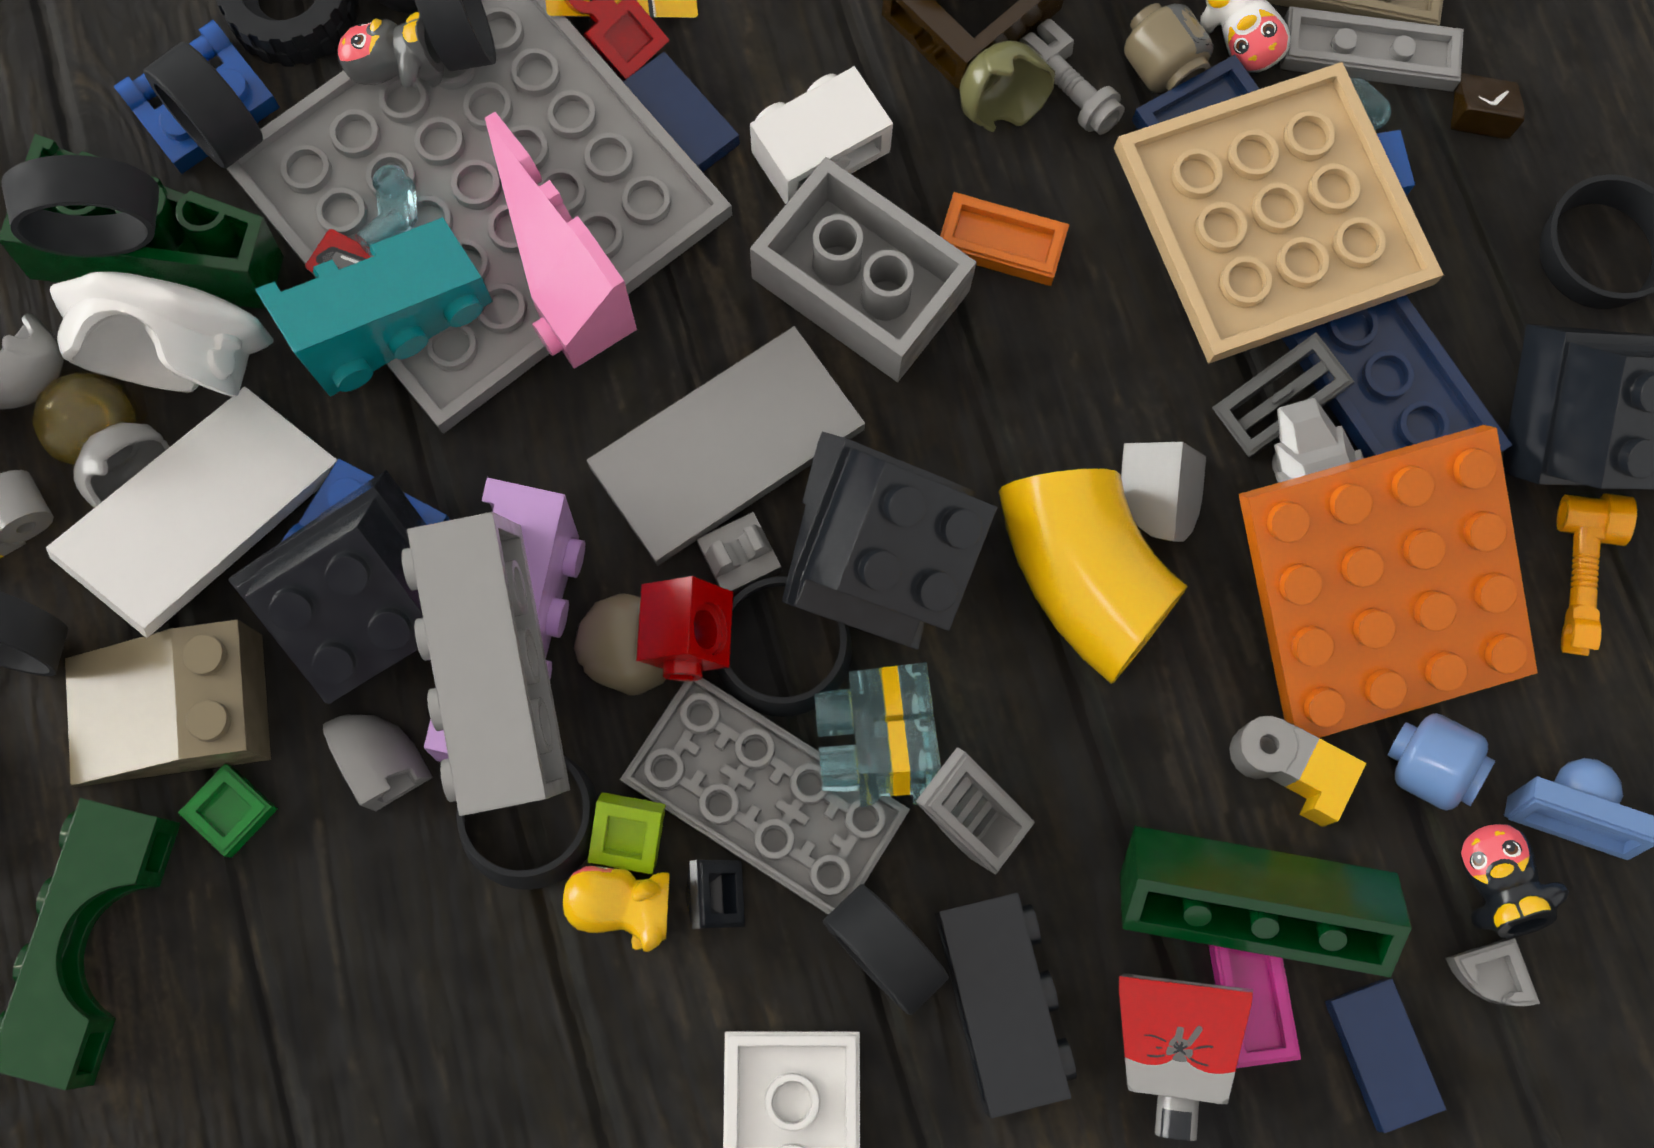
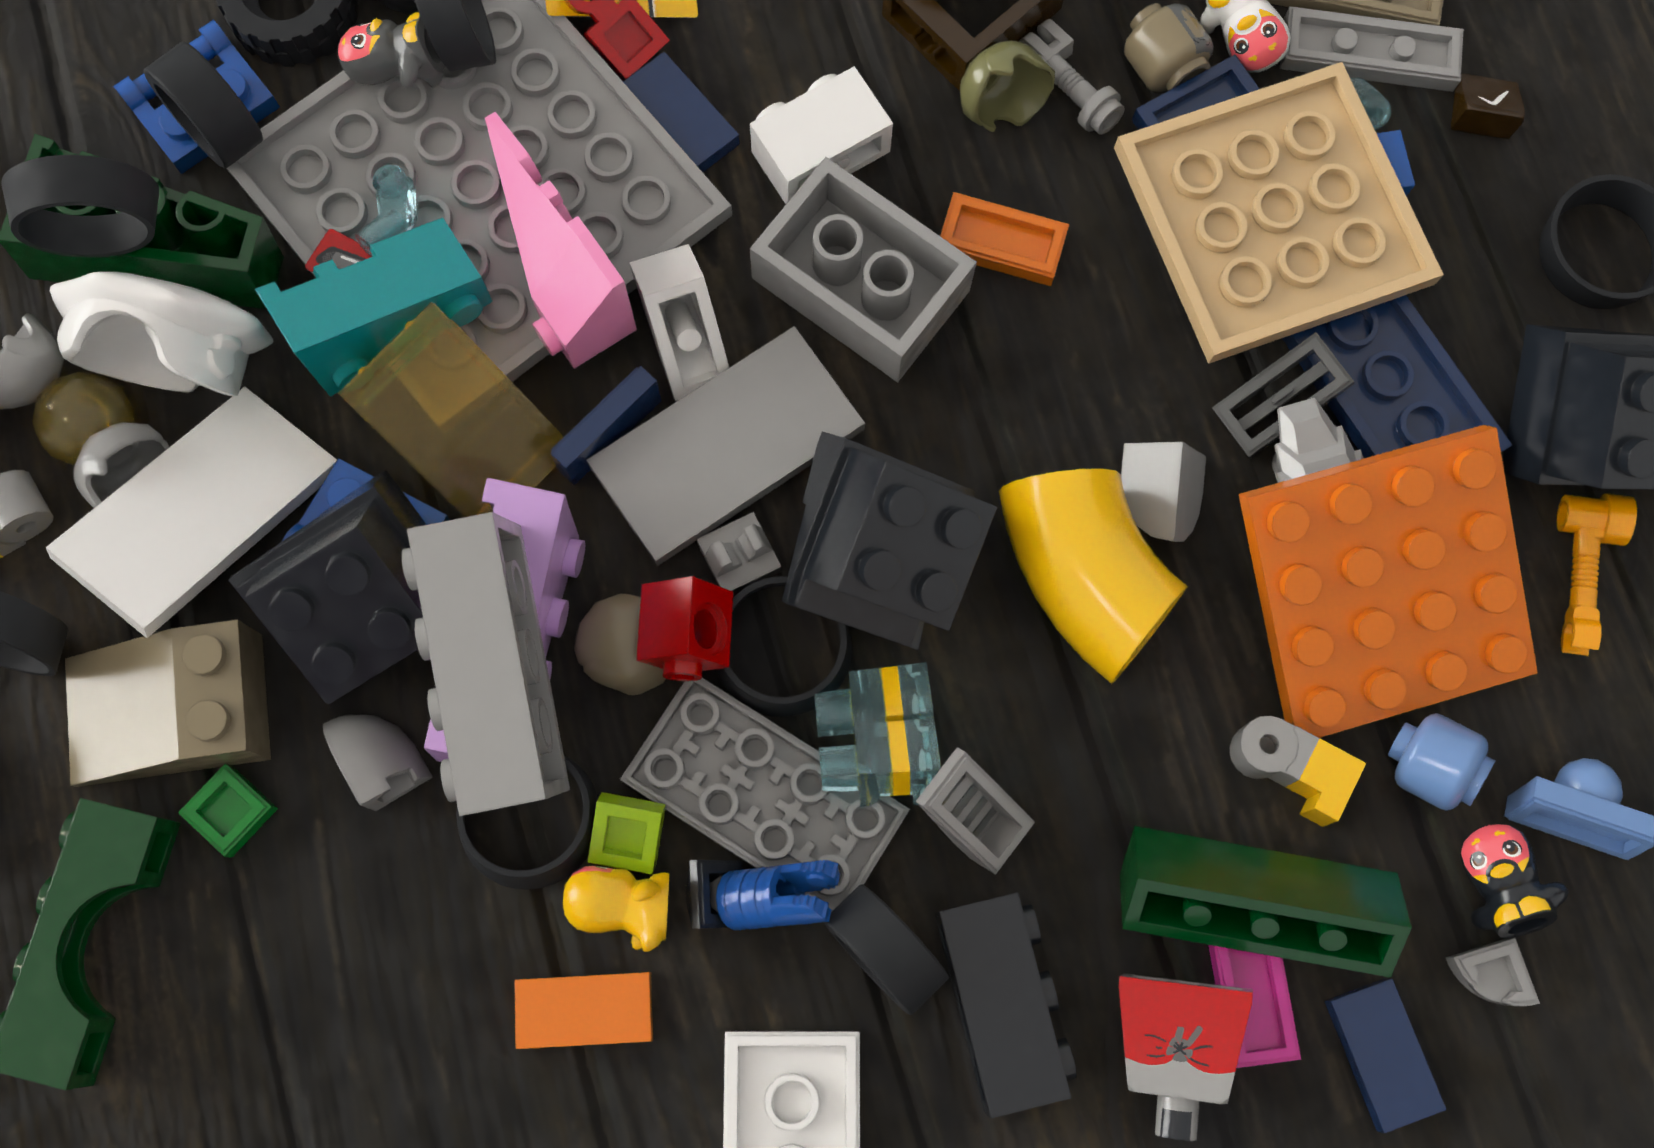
none -> clear yellow piece [338,302,563,517]
none -> orange tile [515,972,653,1049]
none -> dark blue tile [550,366,662,486]
none -> white slope [629,244,729,401]
none -> blue hinge [716,860,840,931]

